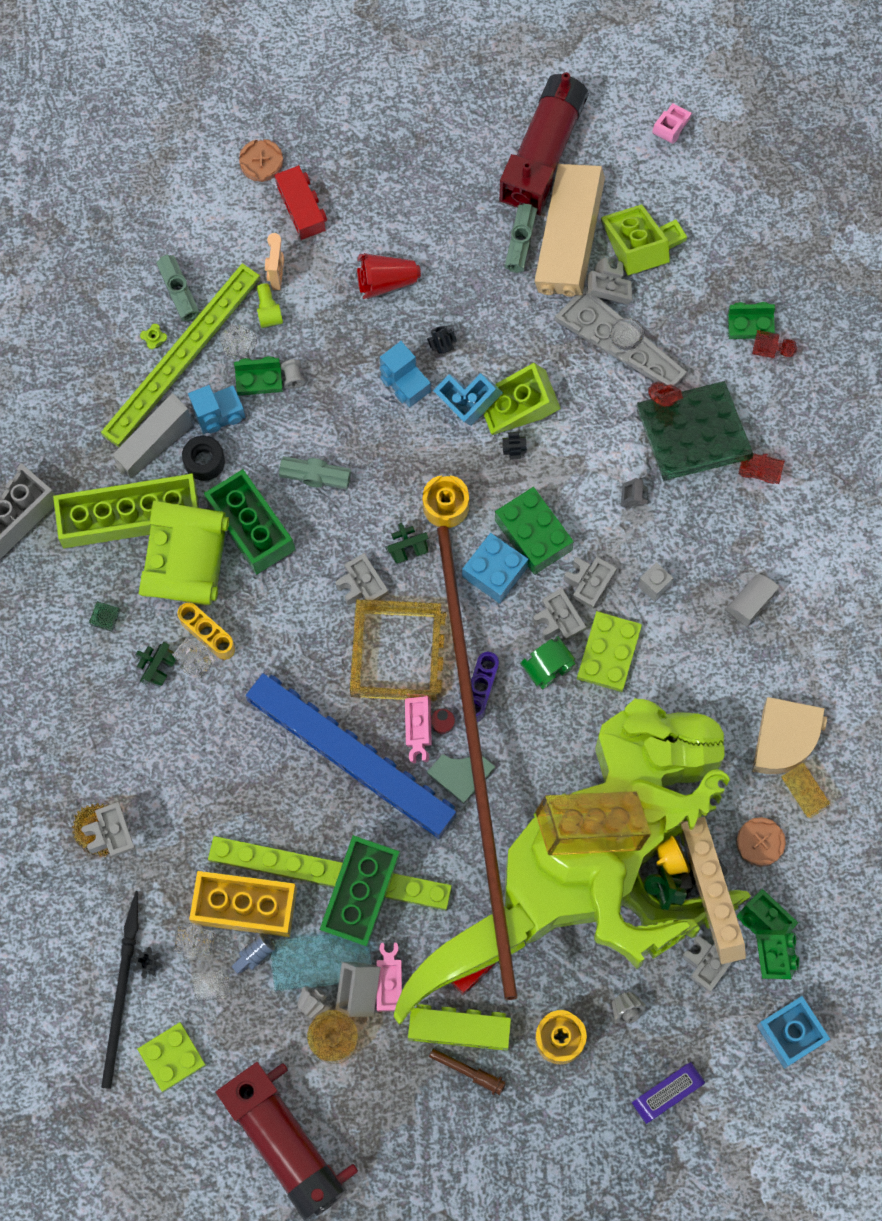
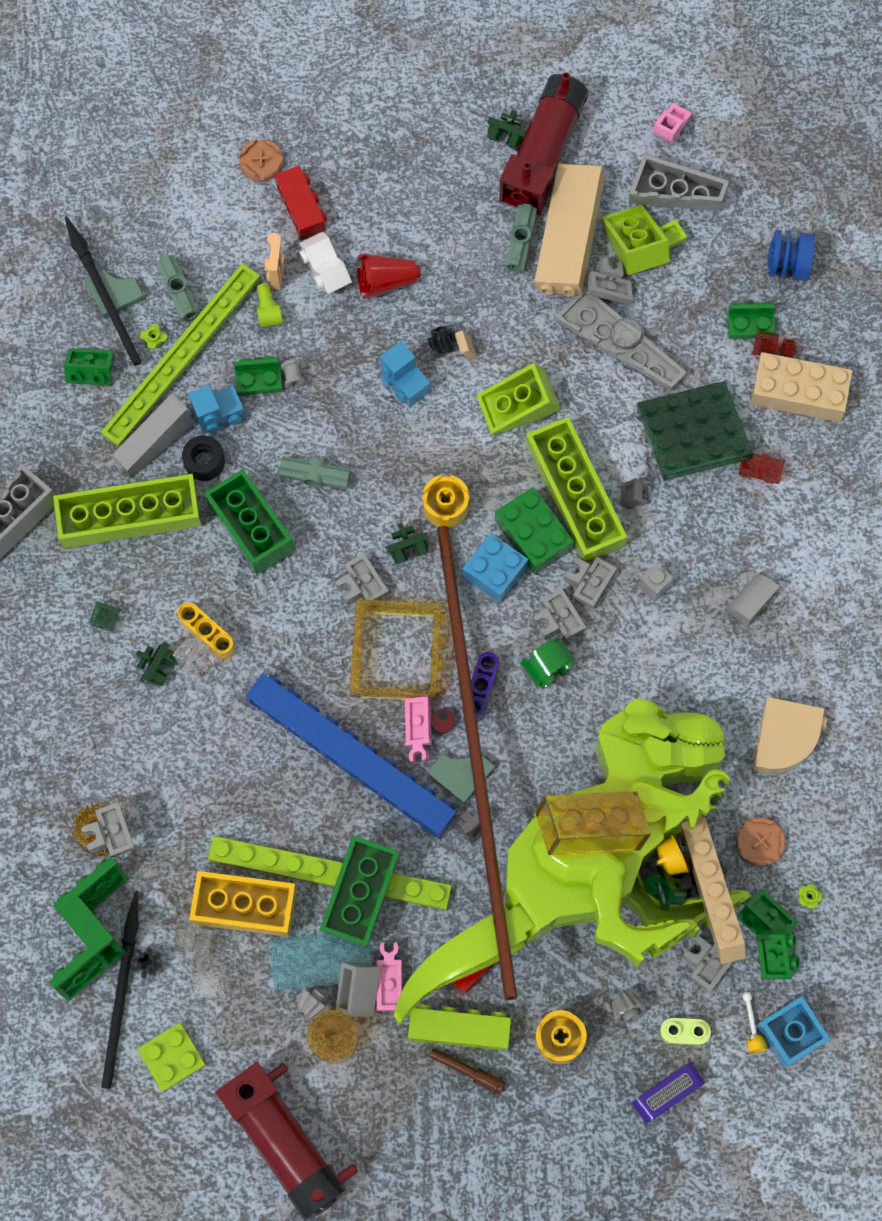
lime piece [138,501,229,605] -> none
clear brick [220,324,258,359] -> none
sand blue hinge [232,933,276,974] -> none
dark azure brick [433,373,503,426] -> none
black gear [502,432,527,460] -> none
lime plate [577,611,642,692] -> none
clear red plate [648,382,683,406] -> none
clear yellow hinge [781,762,831,818] -> none
none -> green bracket [48,857,129,1002]
none -> green bracket [64,348,115,386]
none -> black piece [65,216,142,366]
none -> sand green tile [84,269,145,318]
none -> white brick [298,232,352,294]
none -> tan tile [455,330,477,360]
none -> flat silver tile [459,810,481,844]
none -> dark green hips [487,110,526,150]
none -> lime brick [526,416,627,562]
none -> light grey wedge [629,154,729,211]
none -> yellowish green plate [660,1018,711,1046]
none -> hinge [742,992,768,1053]
none -> tan brick [750,352,852,422]
none -> blue wheel [767,229,815,281]
none -> lime plate [798,884,822,909]

